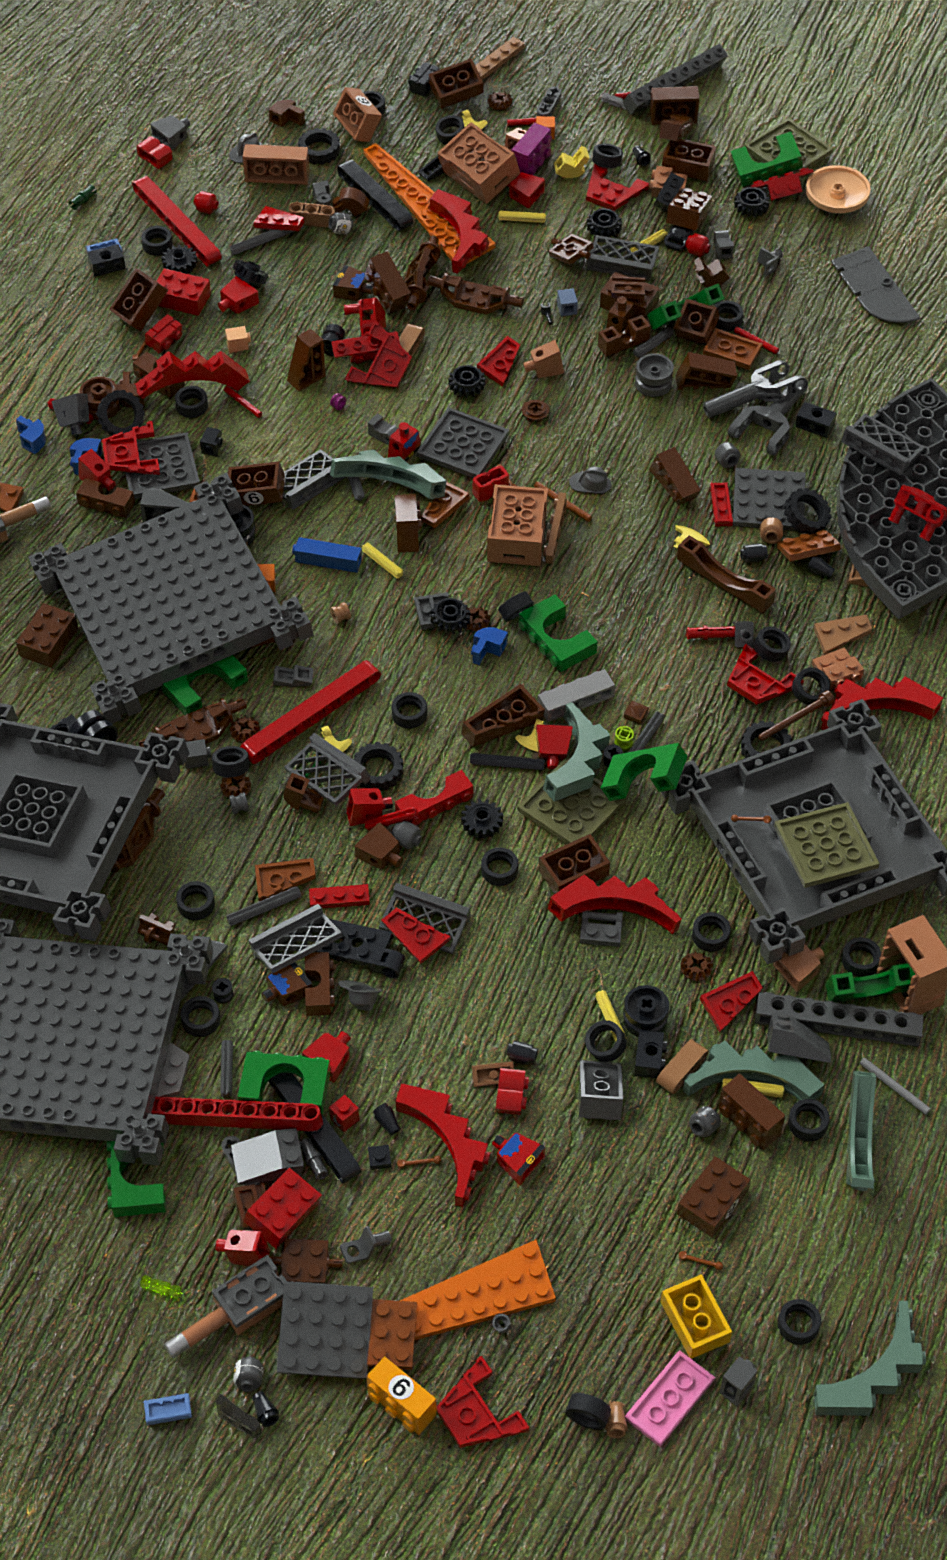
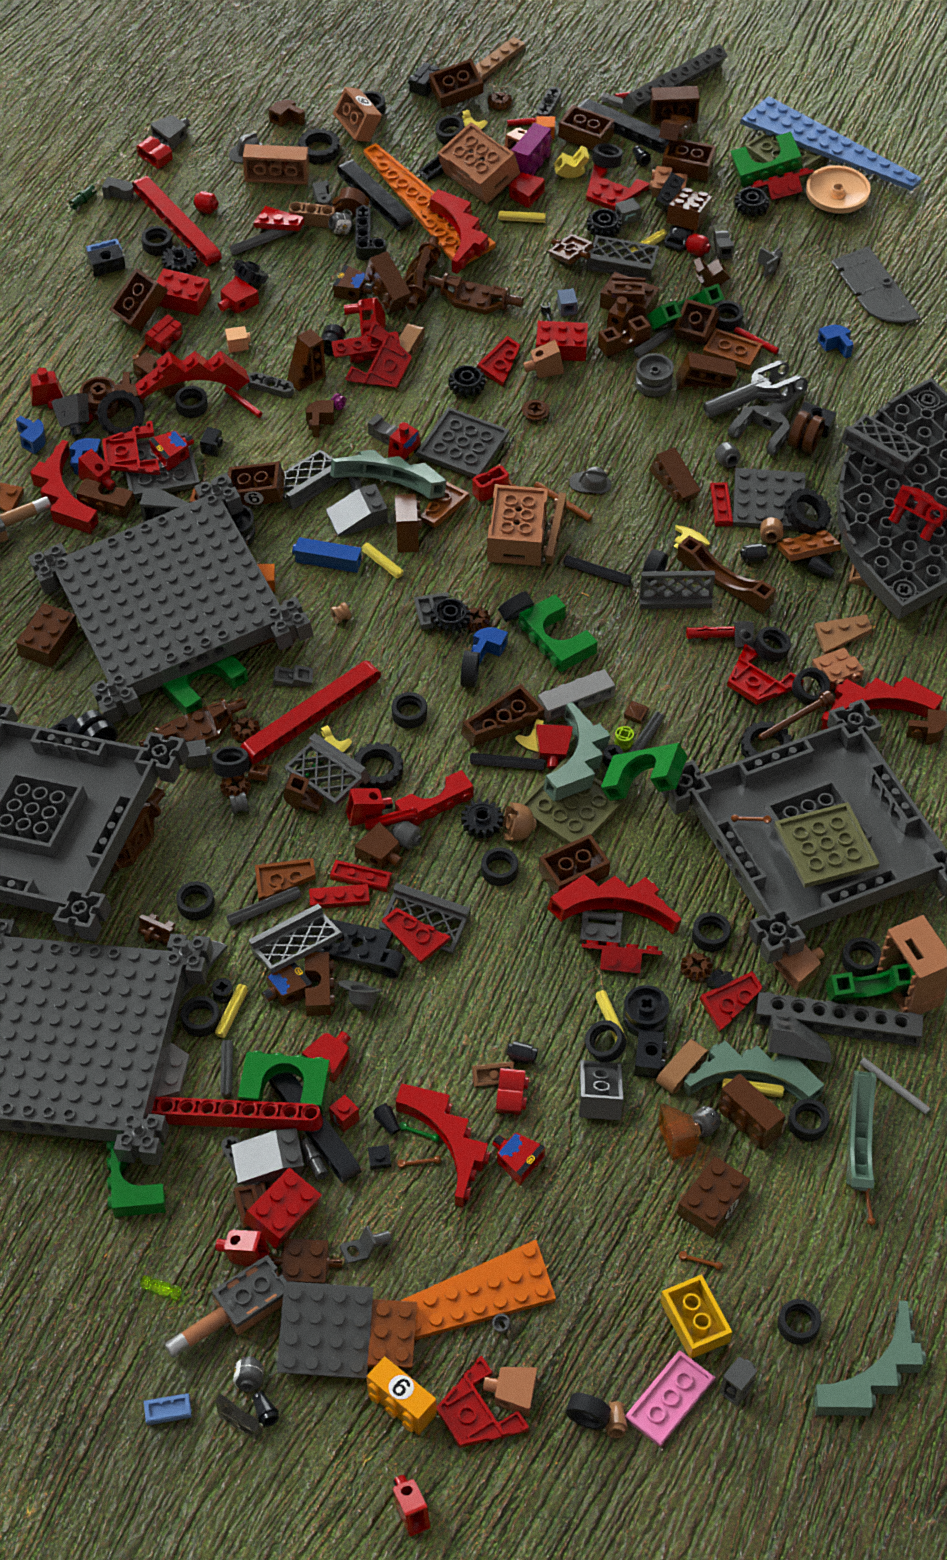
none -> red torso [30,367,64,406]
none -> red arch [30,440,99,534]
none -> dark grey leg [102,176,134,201]
none -> red torso [149,431,194,471]
none -> light yellow axle [215,984,248,1038]
none -> dark grey beam [248,372,294,398]
none -> reddish brown tile [248,763,272,781]
none -> reddish brown brick [306,400,335,437]
none -> slope [326,484,388,537]
none -> red tile [330,860,392,892]
none -> black beam [355,205,387,261]
none -> red torso [392,1475,431,1537]
none -> green hinge [399,1122,440,1142]
none -> black tyre [460,651,480,687]
none -> nougat torso [483,1367,537,1417]
none -> medium nougat cylinder [503,802,536,842]
none -> red brick [536,321,588,361]
none -> reddish brown brick [558,105,615,150]
none -> black axle [564,555,632,586]
none -> black beam [578,98,669,153]
none -> red bracket [582,940,663,973]
none -> dark grey brick [615,198,641,225]
none -> dark grey fence [639,571,715,609]
none -> black tyre [642,549,668,586]
none -> clear orange slope [657,1104,701,1160]
none -> black plate [705,969,733,988]
none -> medium blue wing [740,96,922,191]
none -> reddish brown wheel [788,410,825,454]
none -> blue brick [817,325,854,358]
none -> dark orange hinge [862,1188,876,1226]
none -> reddish brown brick [906,709,947,745]

